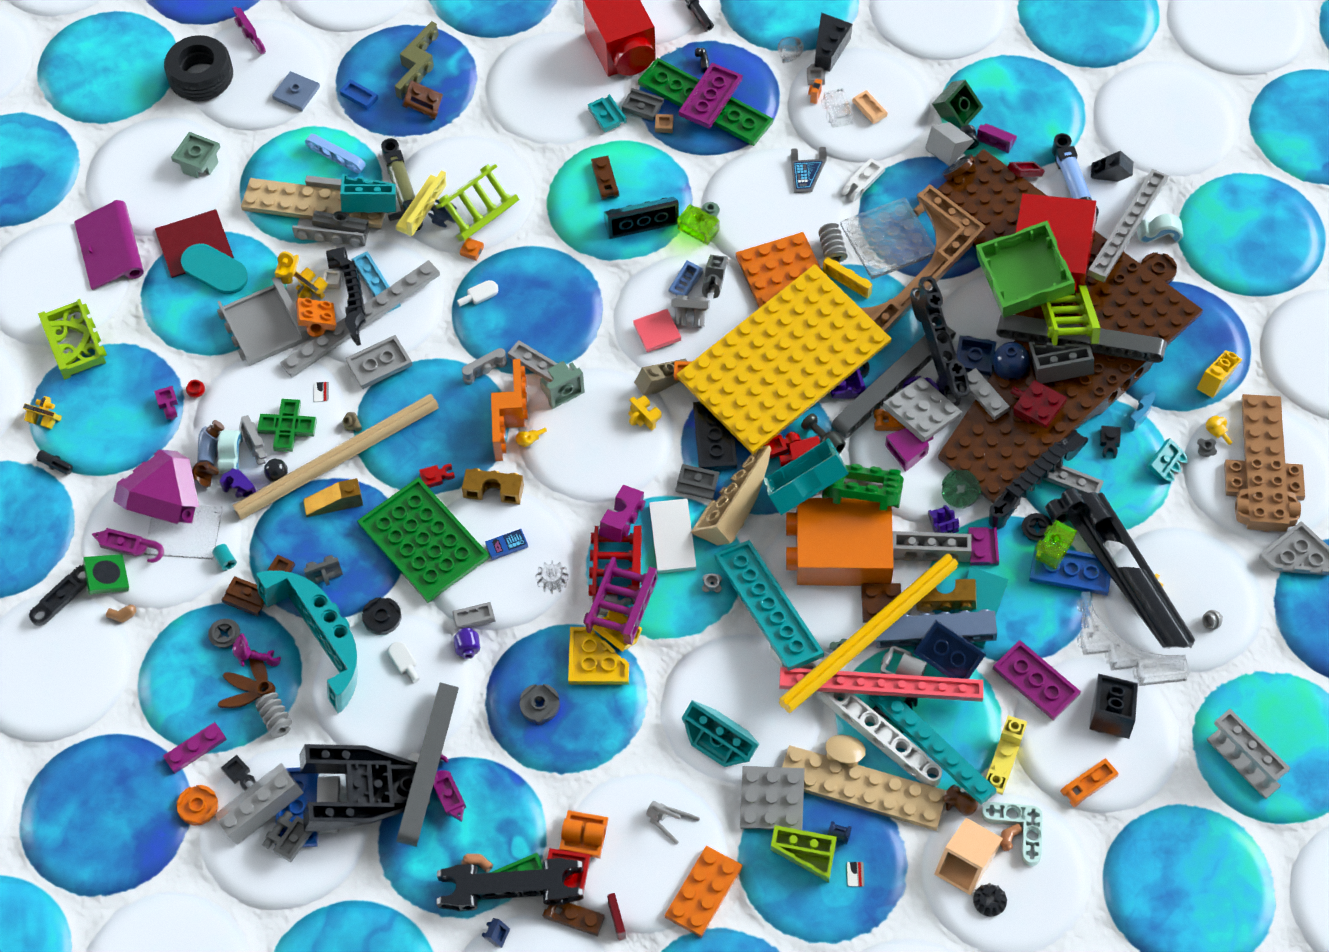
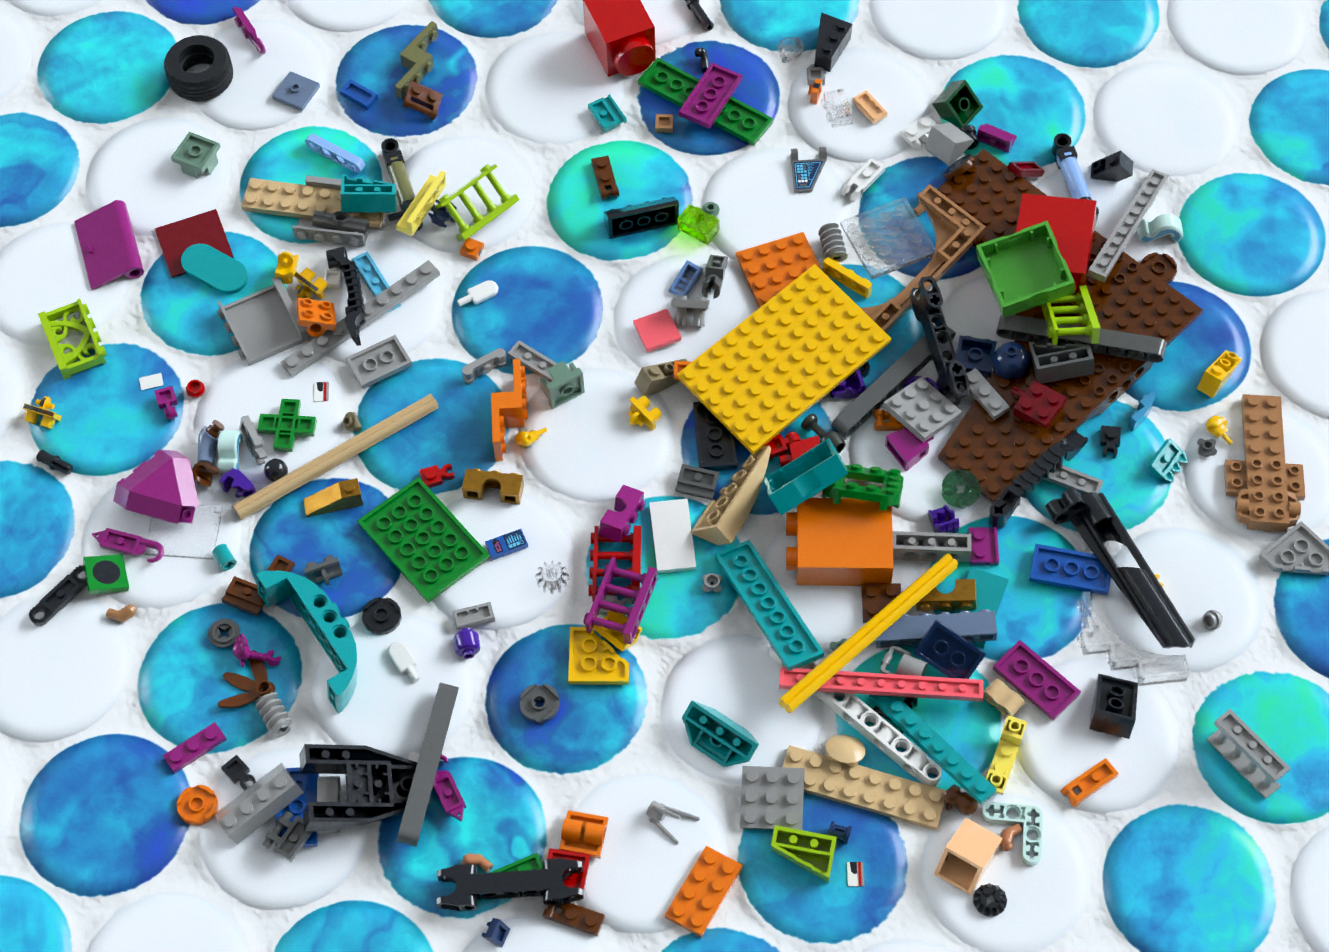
dark red tile [607,893,626,941] -> none
dark grey plate [622,88,664,121] -> none
black gear [1021,513,1053,542] -> none
clear neon green brick [1035,520,1077,569] -> none
none -> white sticker [139,373,163,390]
none -> white plate [900,114,938,150]
none -> tan axle [983,679,1024,717]

